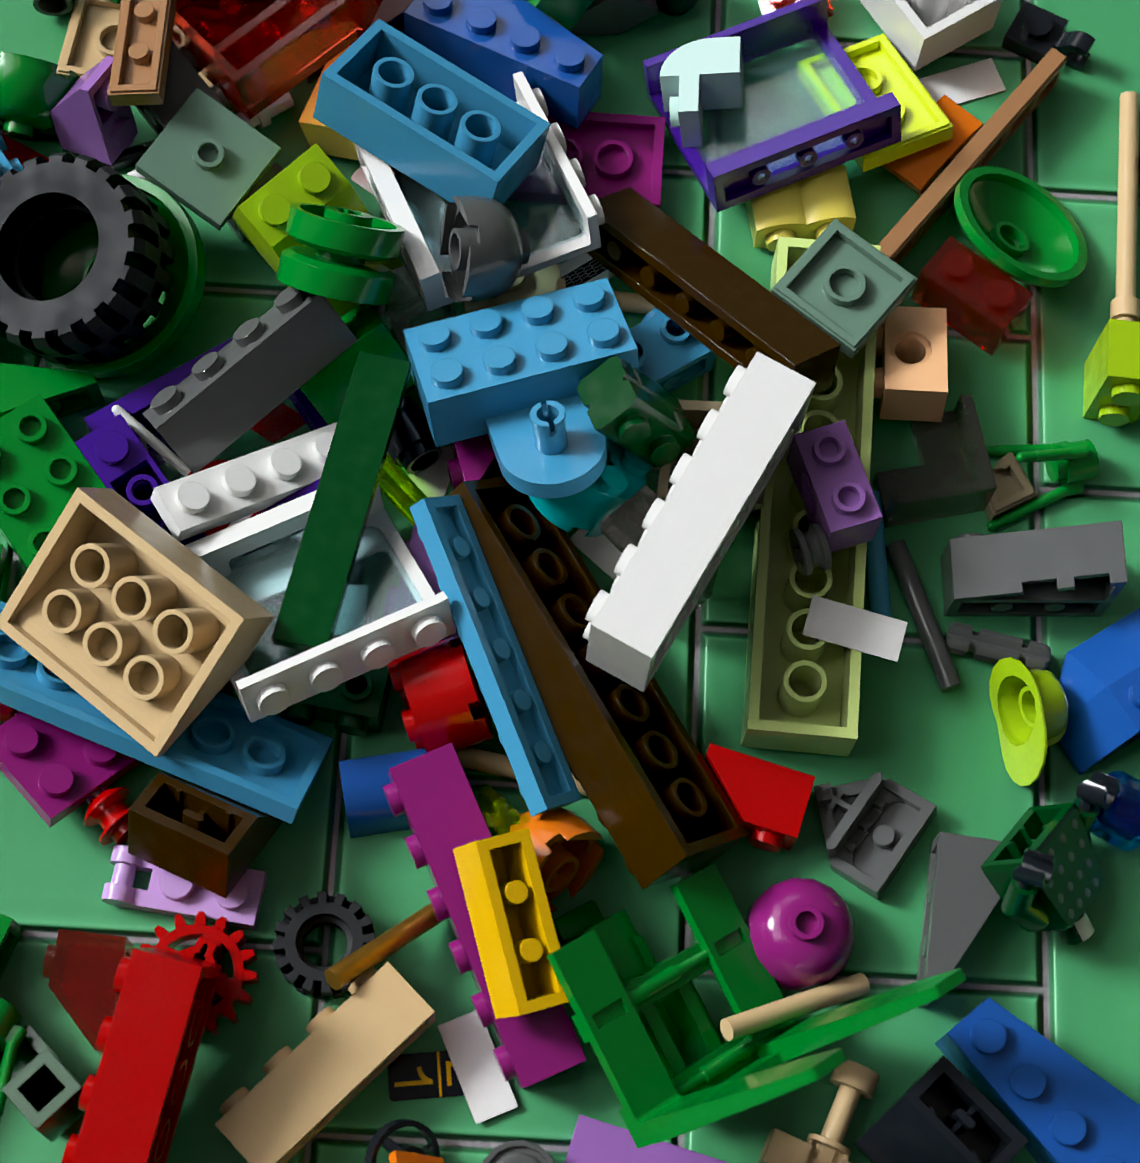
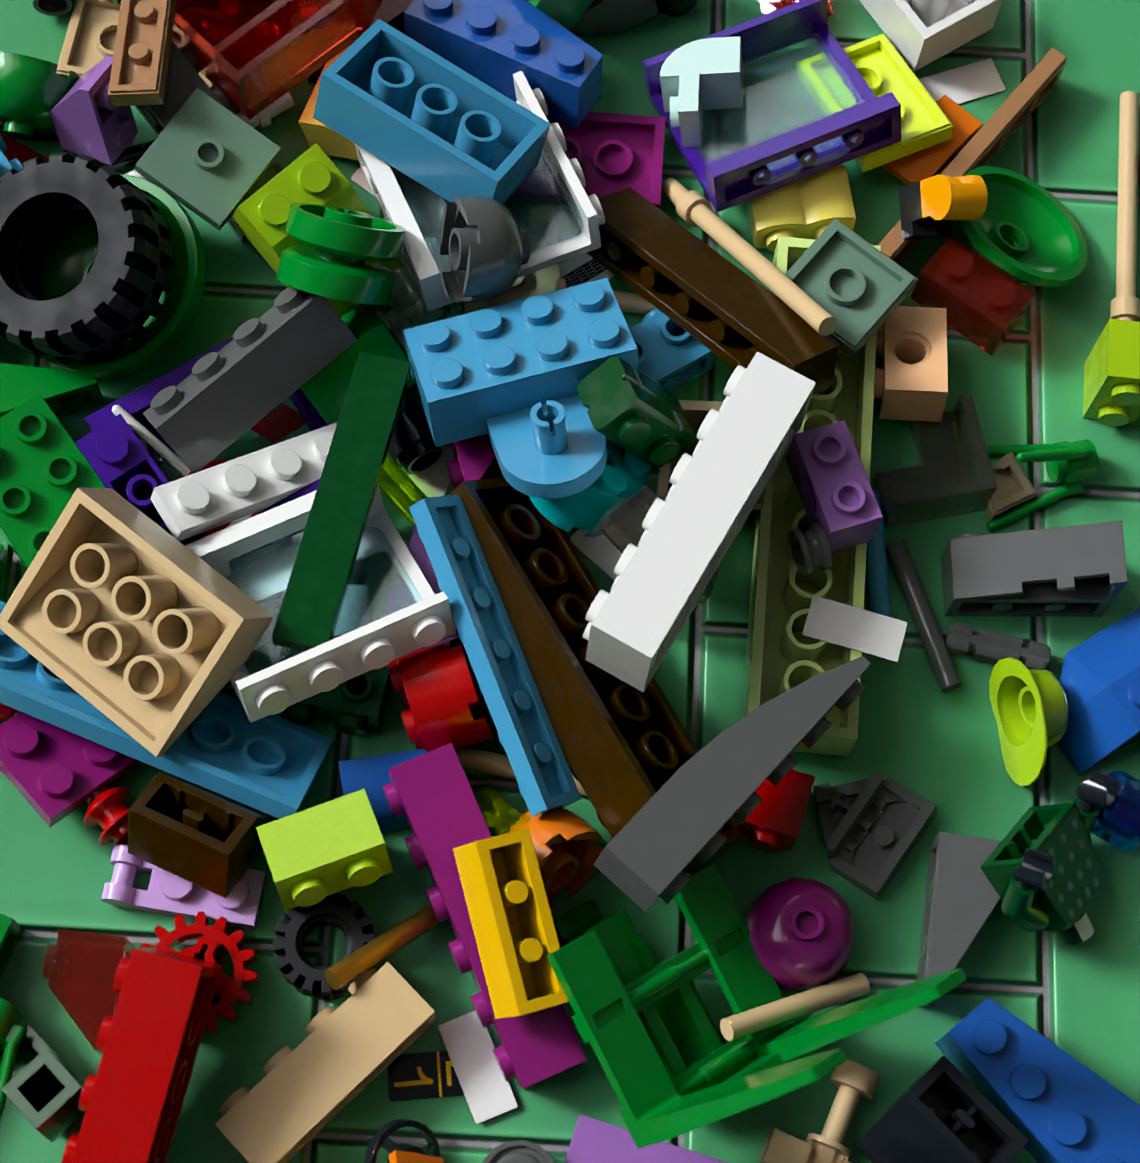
black plate [1001,1,1095,71] -> none
none -> lime slope [256,789,393,911]
none -> dark grey slope [594,656,871,912]
none -> tan bar [661,178,837,336]
none -> light orange leg [899,175,988,239]

